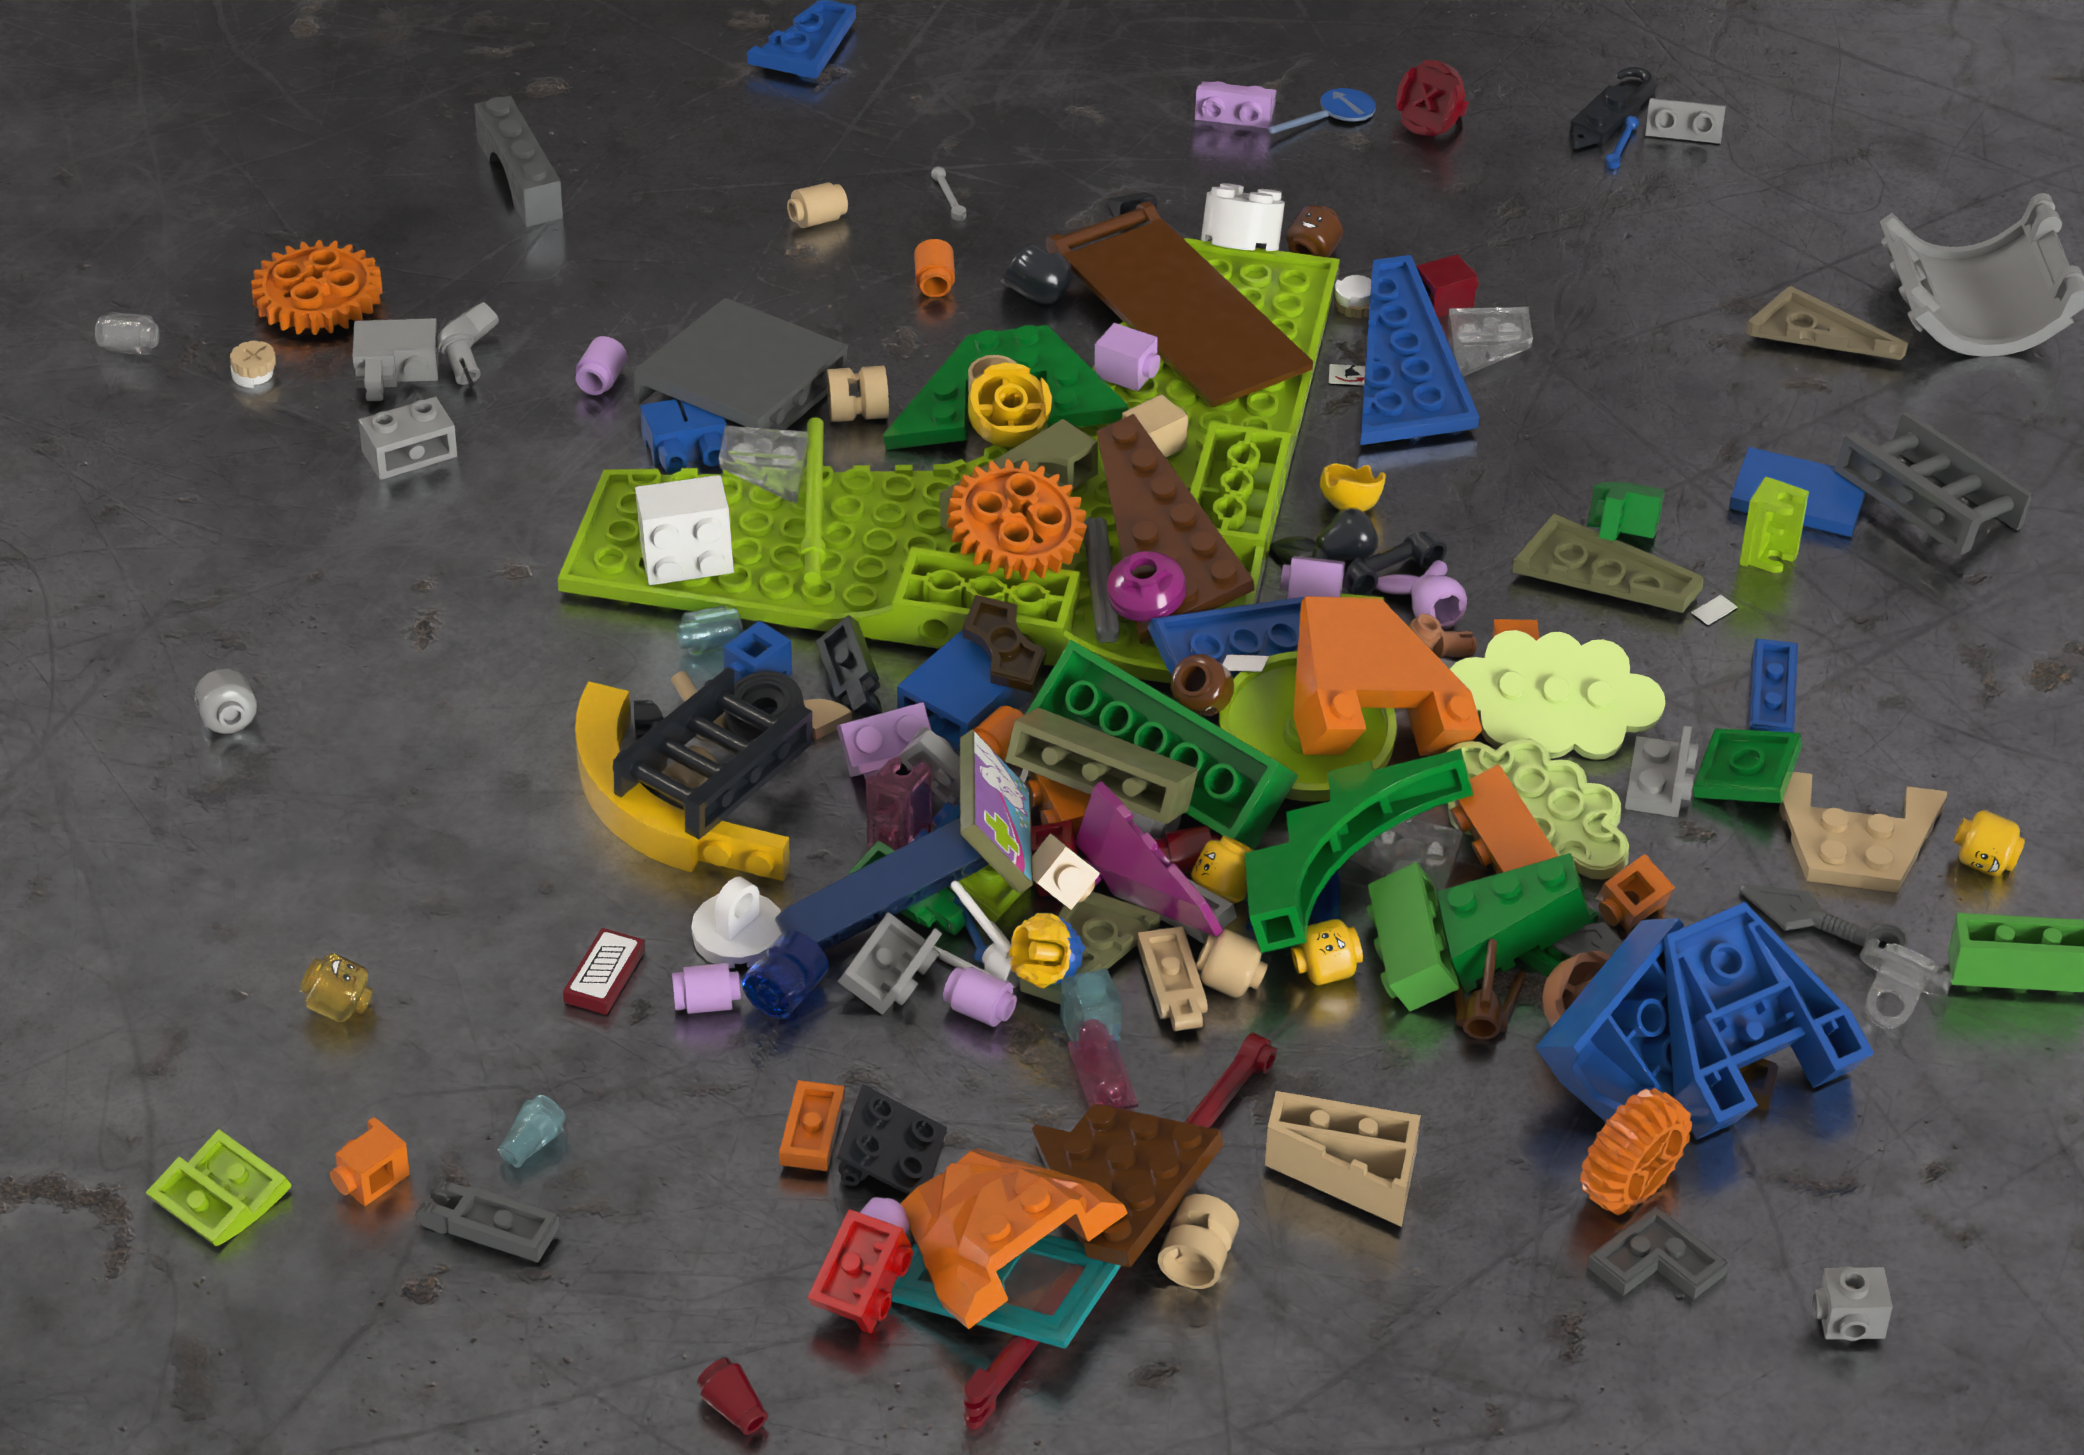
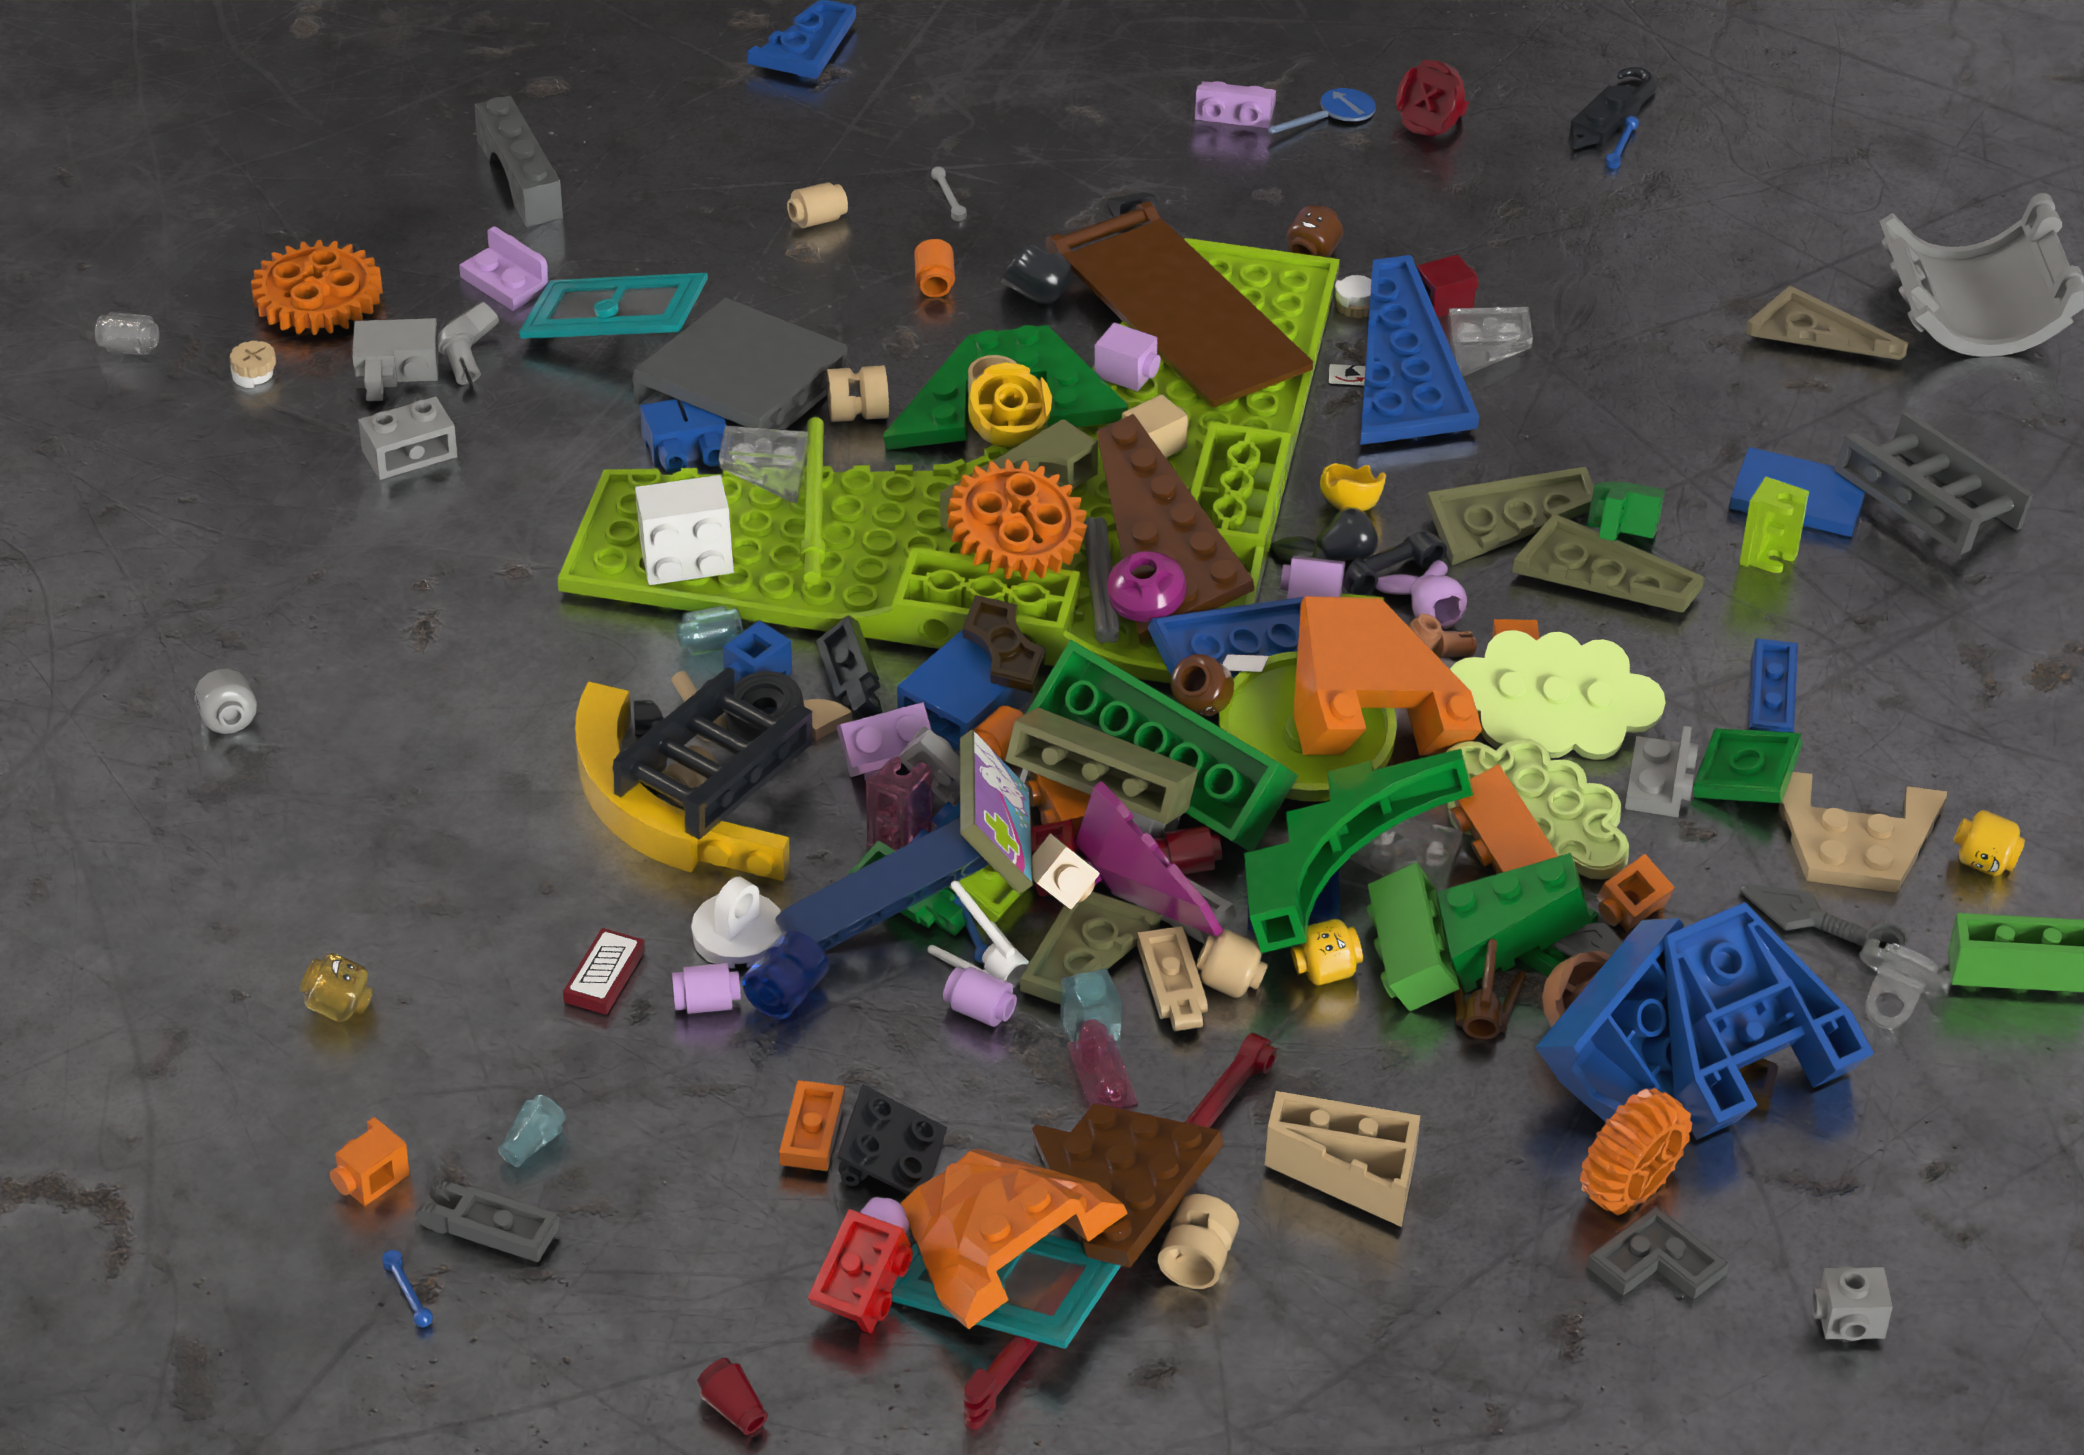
lime slope [145,1129,292,1247] -> none
lavender brick [576,336,628,395] -> none
light grey bracket [837,912,943,1015] -> none
yellow piece [1009,913,1086,988] -> none
yellow head [1191,835,1254,903] -> none
white brick [1201,183,1285,251] -> none
light grey hinge [1645,98,1726,144] -> none
white sticker [1691,595,1738,625] -> none
none -> blue hinge [382,1250,433,1327]
none -> lavender bracket [459,226,548,312]
none -> teal door [519,273,708,339]
none -> olive wing [1426,467,1594,566]

